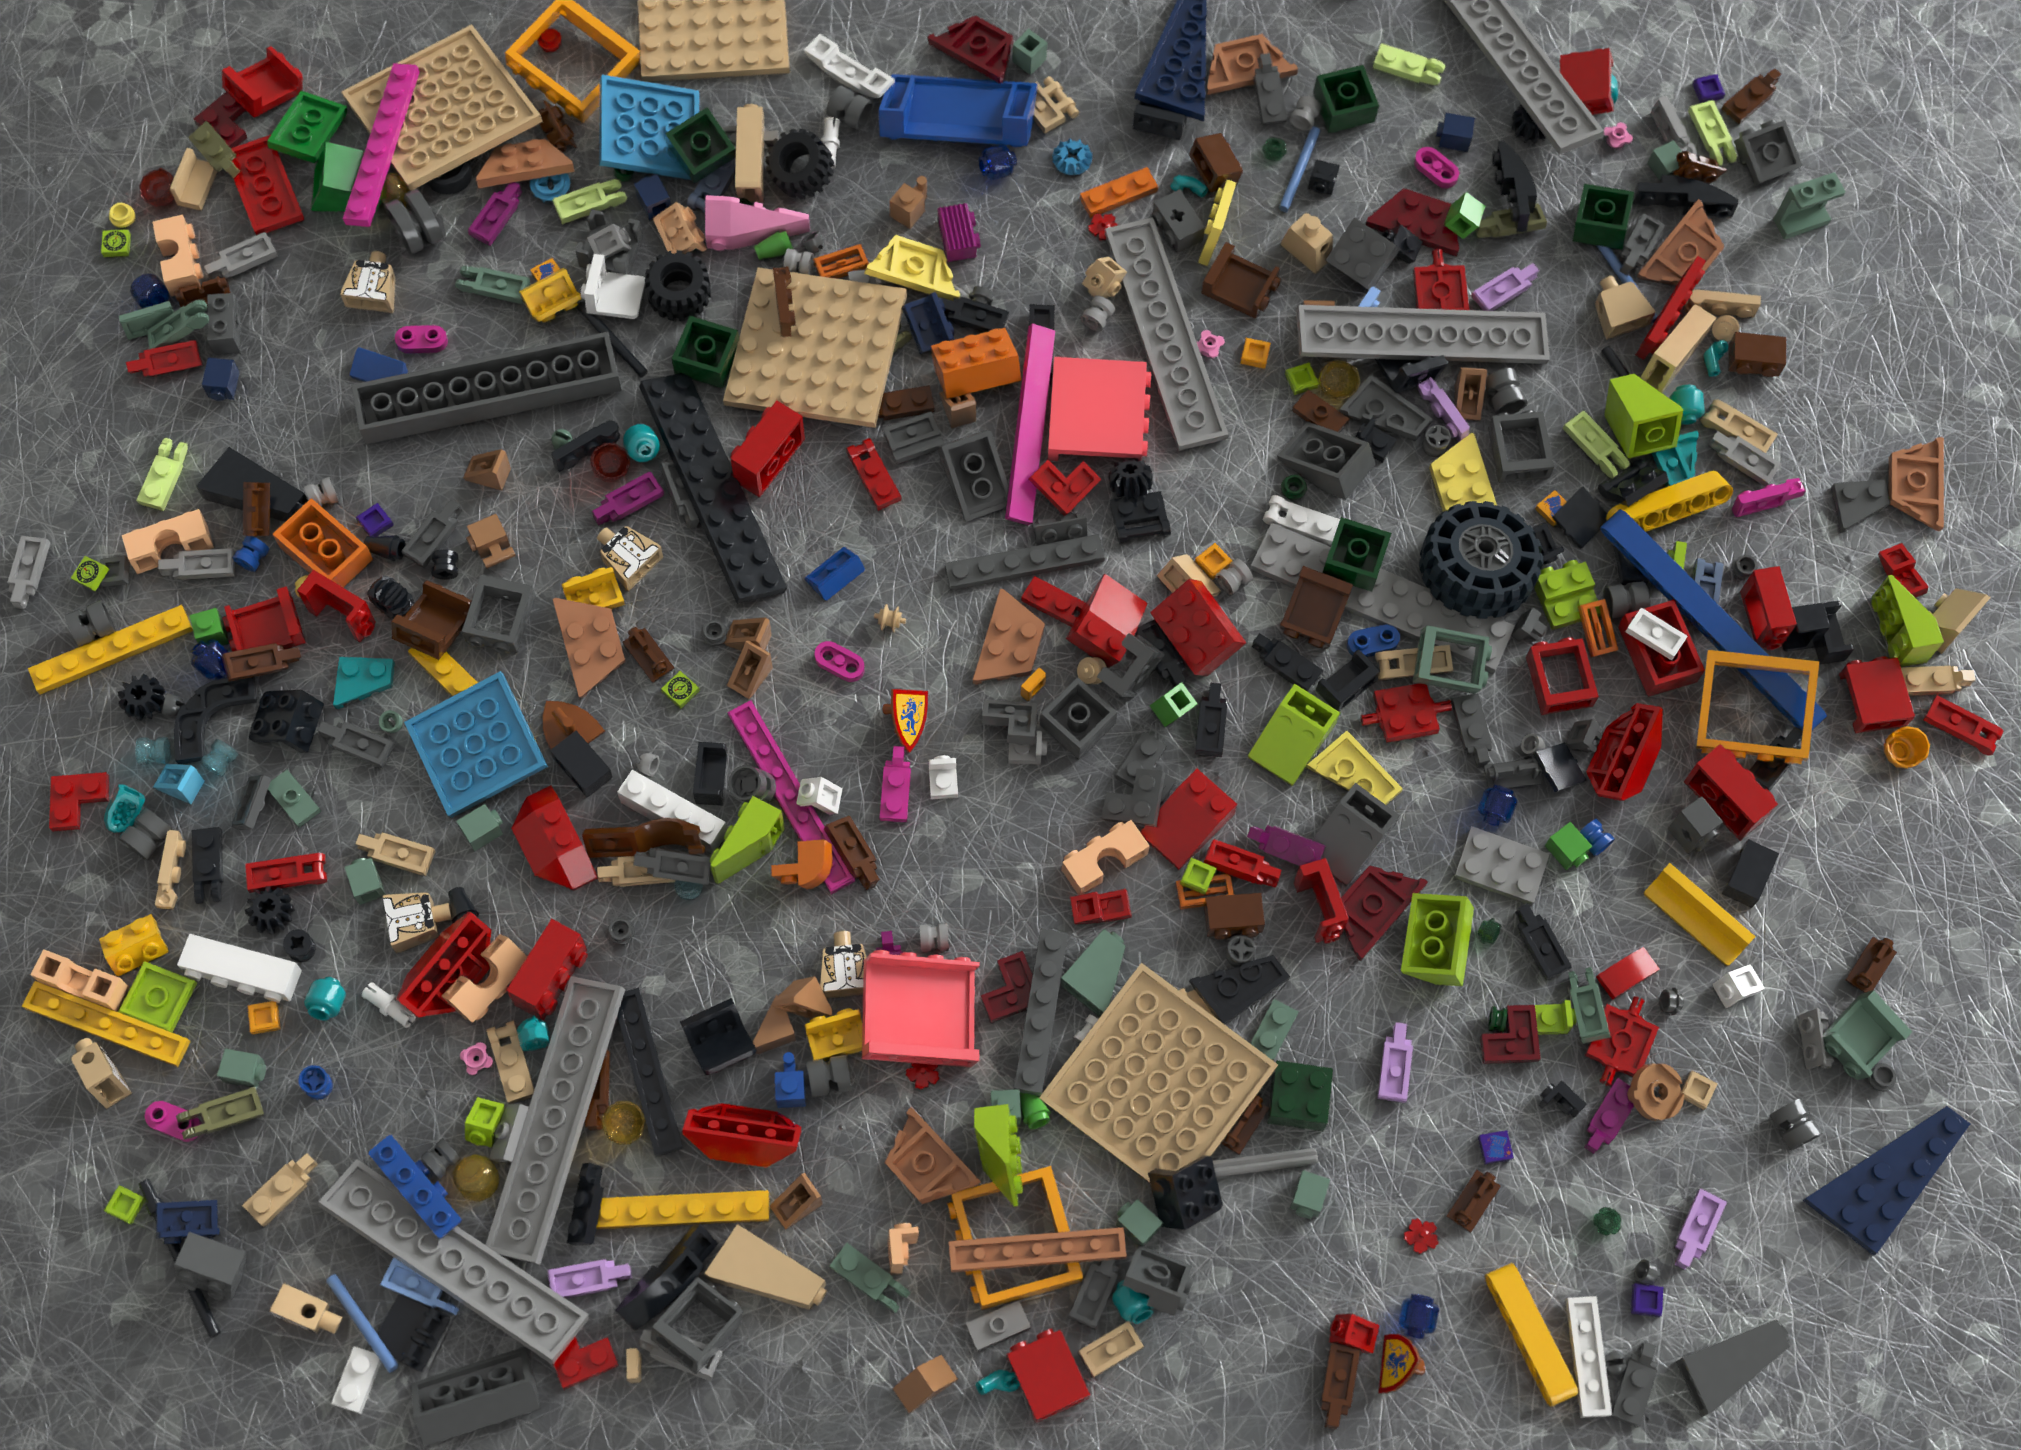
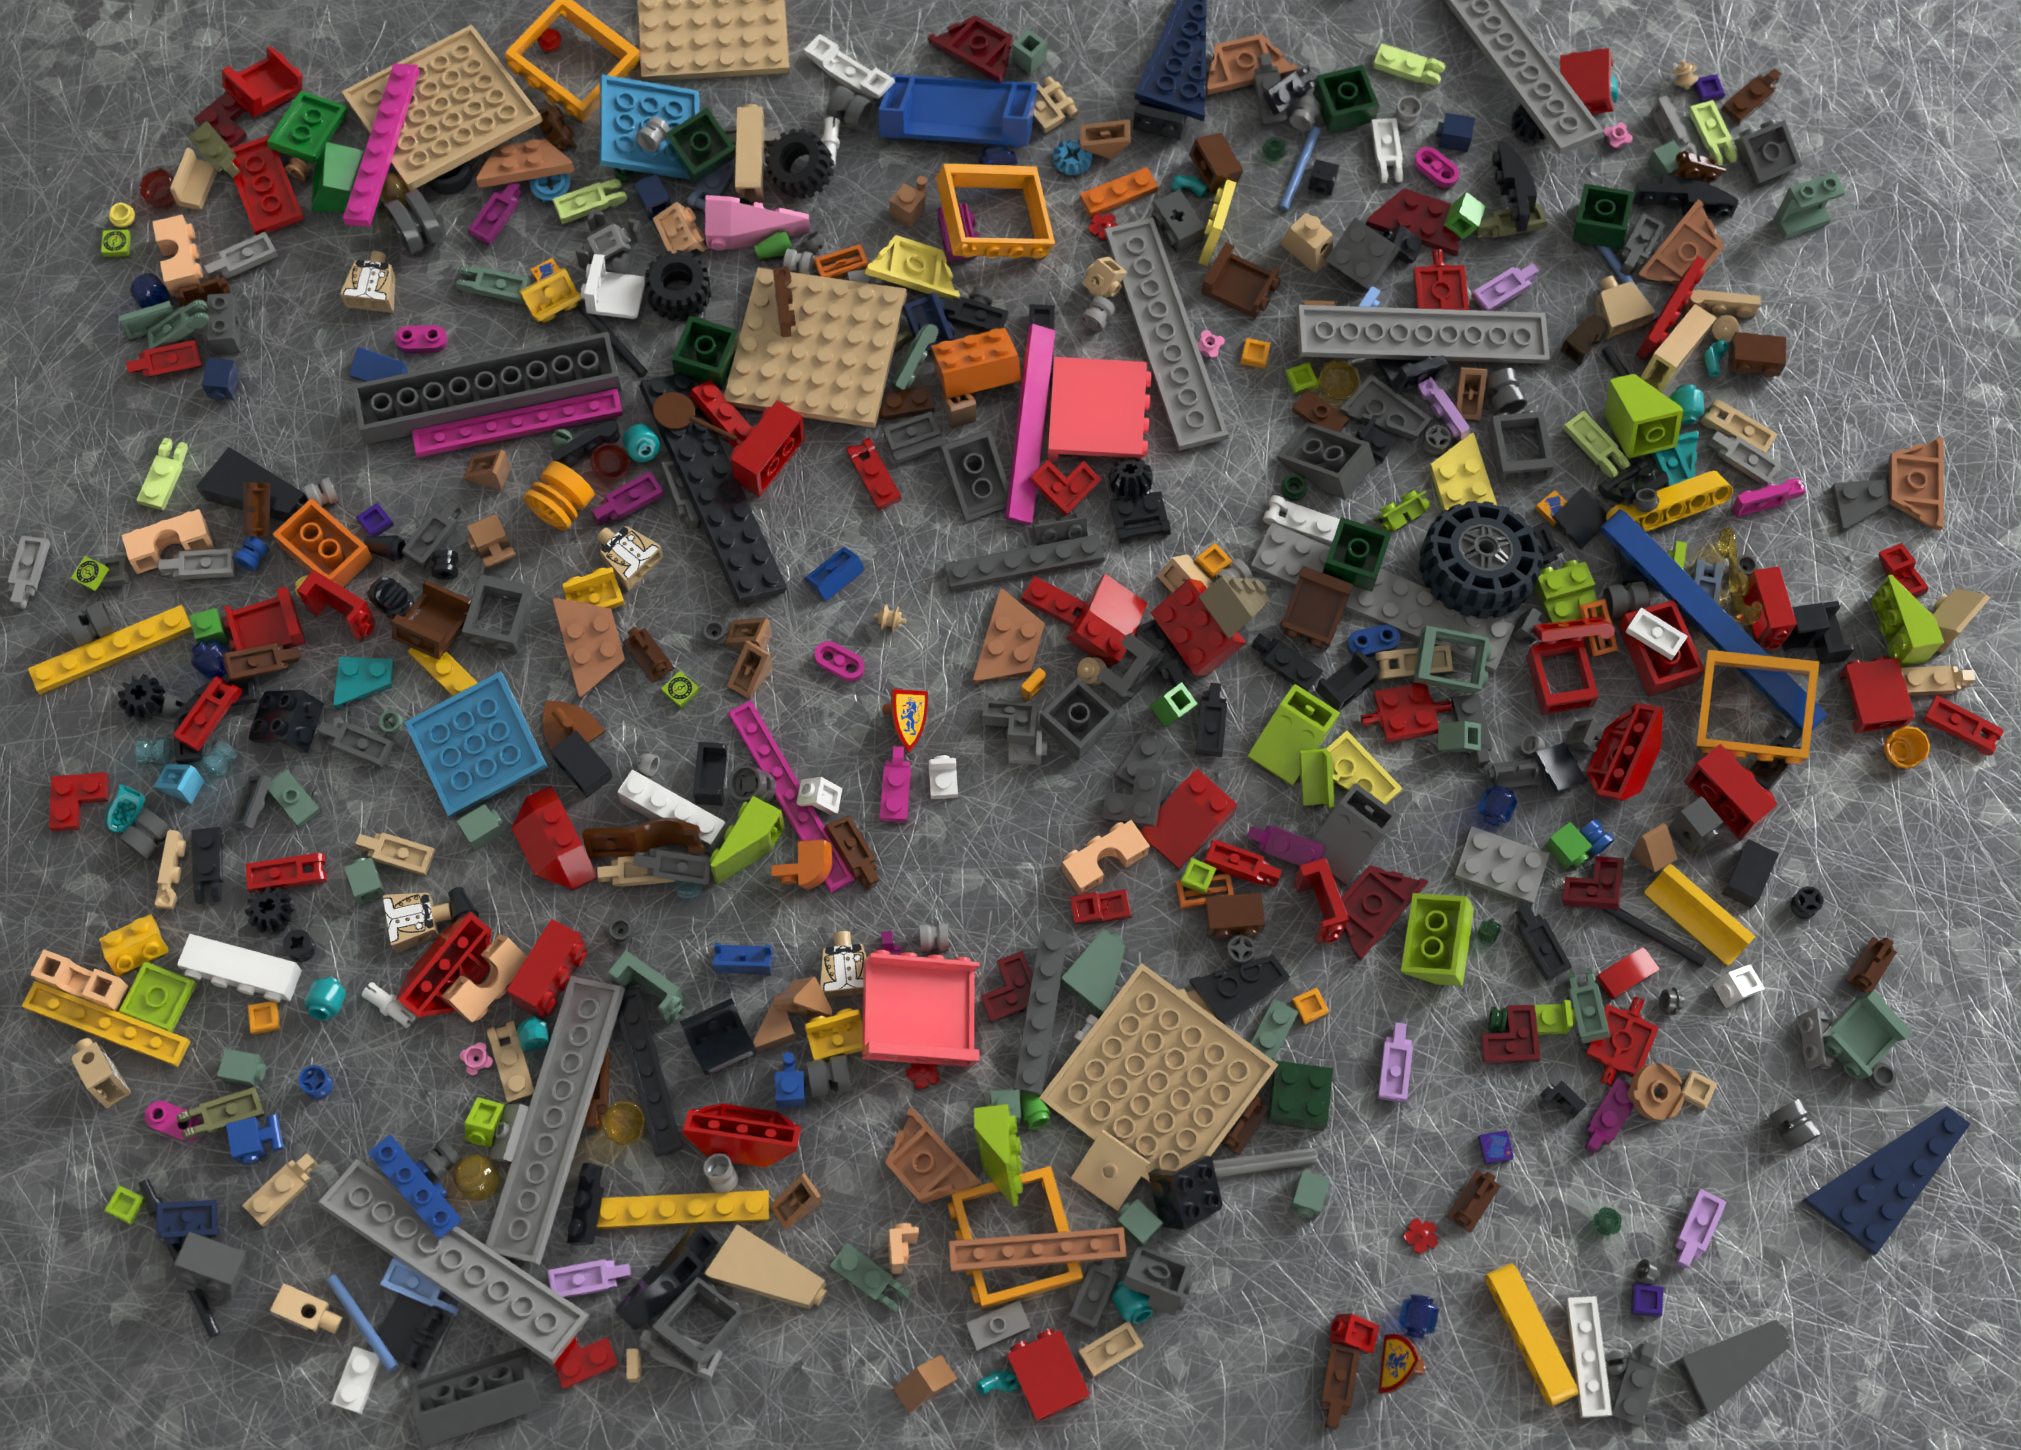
none -> red plate [173,676,242,752]
none -> blue brick [226,1114,284,1165]
none -> medium nougat bush [285,157,311,182]
none -> dark pink plate [412,389,623,458]
none -> light orange wheel [523,461,595,531]
none -> sand green panel [608,950,685,1025]
none -> light grey wheel [636,117,670,152]
none -> reddish brown piece [653,392,738,441]
none -> red plate [689,379,751,448]
none -> light grey wheel [703,1154,738,1194]
none -> blue hinge [713,943,773,975]
none -> sand green hinge [890,324,939,390]
none -> light orange window [936,164,1055,259]
none -> tan plate [1071,1130,1150,1211]
none -> medium nougat slope [1080,119,1130,160]
none -> dark tan wedge [1199,576,1270,638]
none -> black hinge [1262,65,1316,115]
none -> light orange tile [1291,987,1330,1025]
none -> lime panel [1299,748,1334,808]
none -> white hinge [1370,118,1403,183]
none -> lime hinge [1374,489,1430,532]
none -> light grey wheel [1394,96,1422,130]
none -> sand green brick [1437,721,1481,753]
none -> red plate [1534,617,1615,644]
none -> dark brown leg [1560,315,1607,366]
none -> dark red plate [1563,856,1624,910]
none -> black bar [1603,908,1707,967]
none -> medium nougat slope [1631,823,1678,872]
none -> dark grey plate [1633,488,1660,512]
none -> tan wheel [1672,60,1699,90]
none -> clear yellow plant [1719,528,1762,625]
none -> black wheel [1790,886,1824,919]

